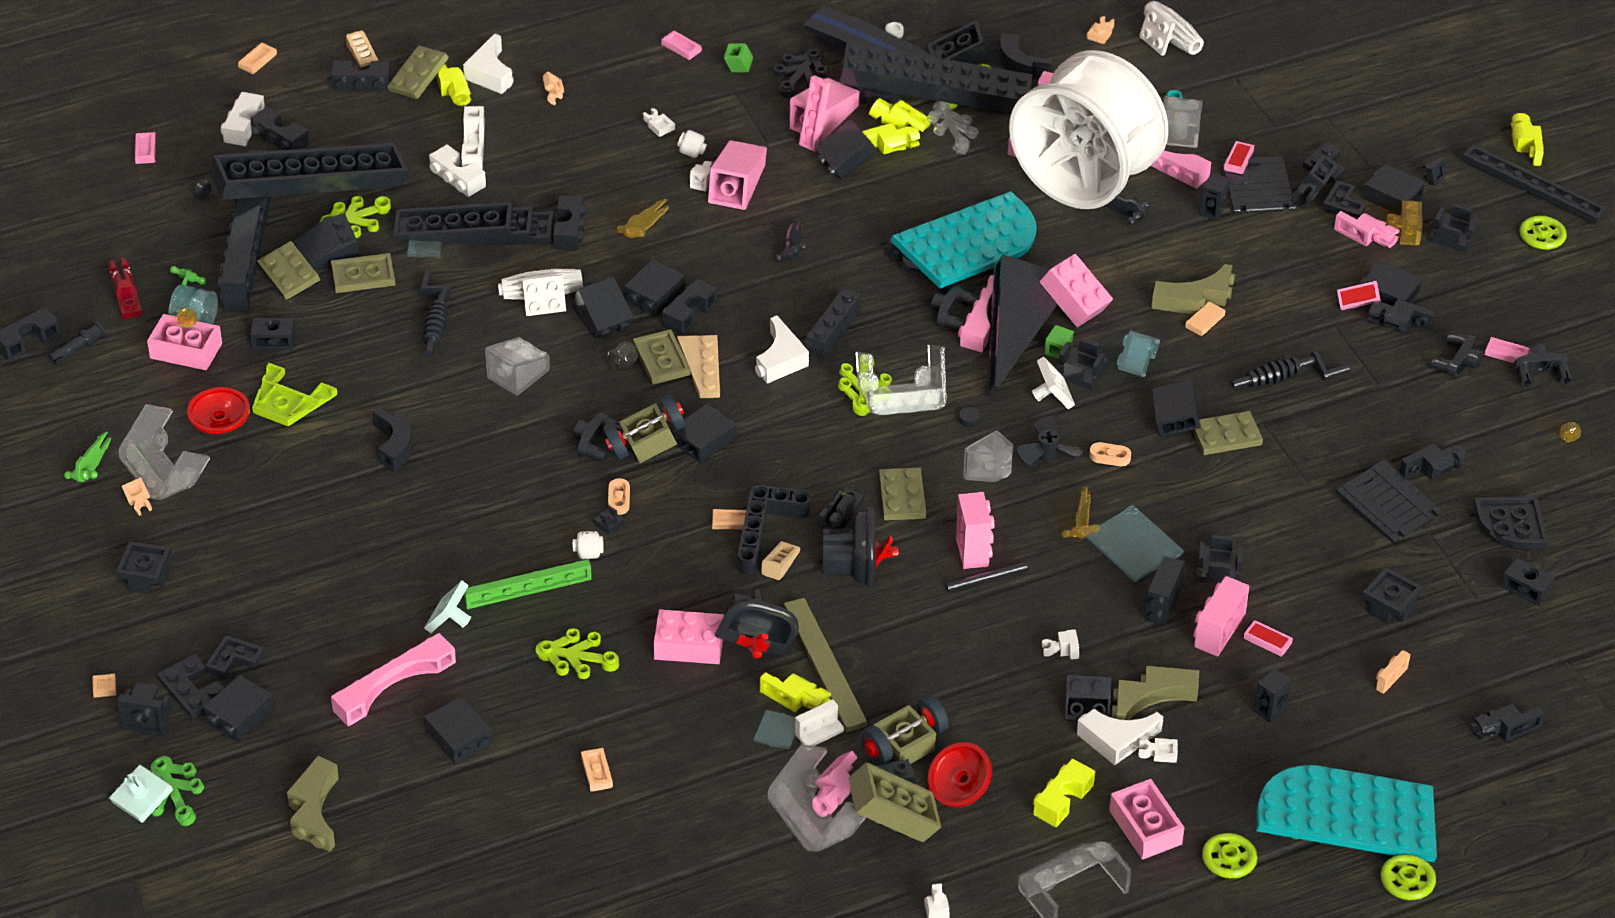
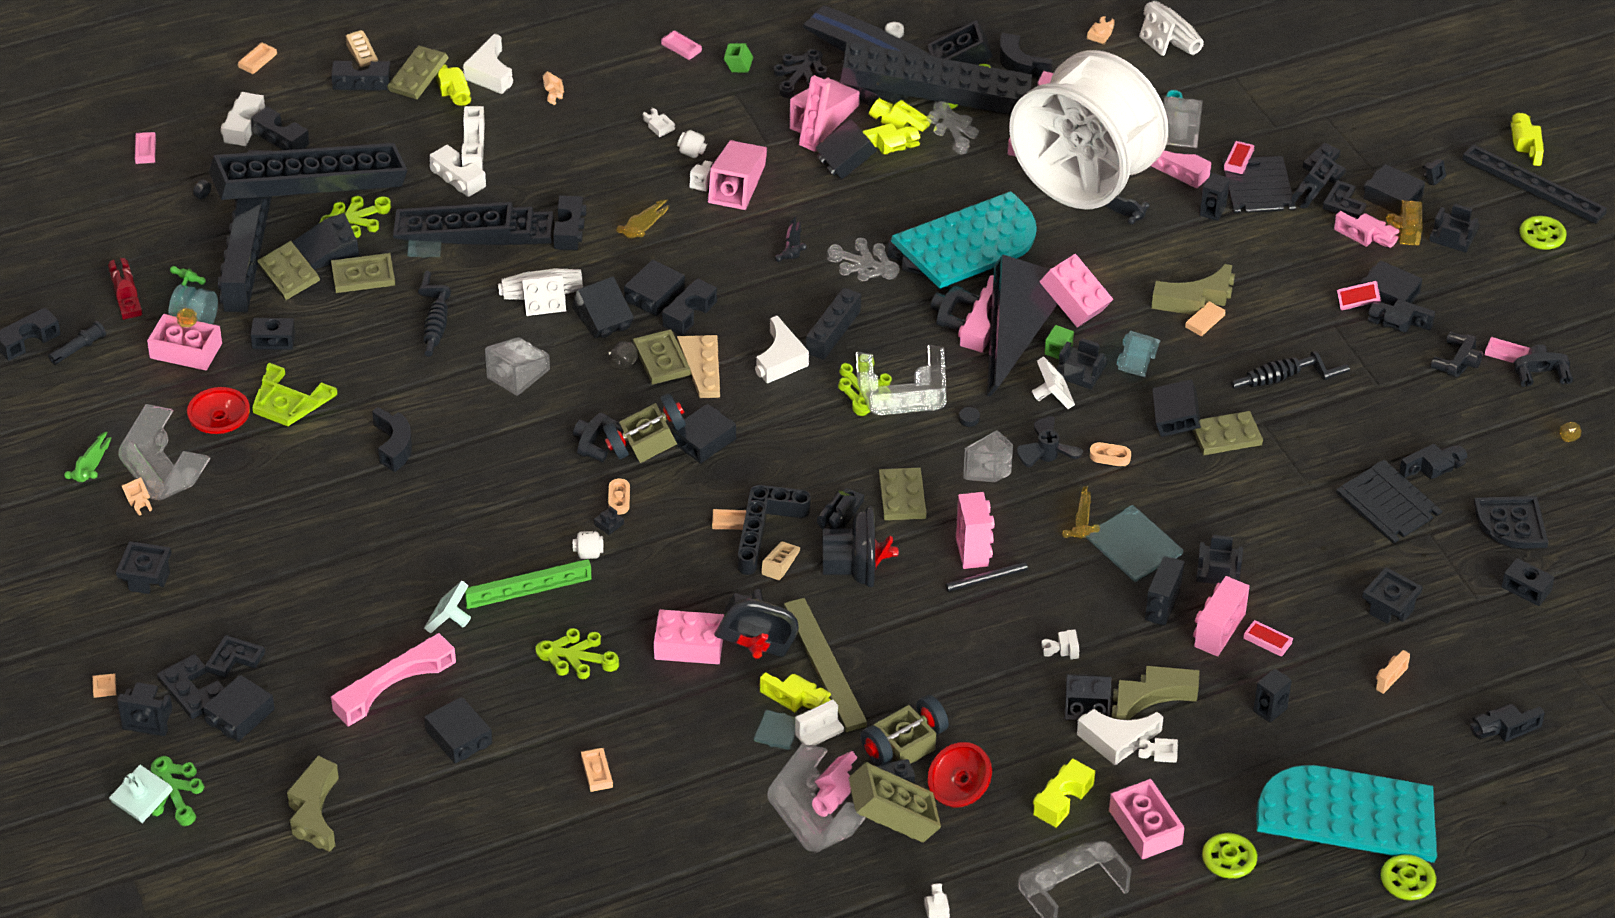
none -> clear plant [827,238,899,281]

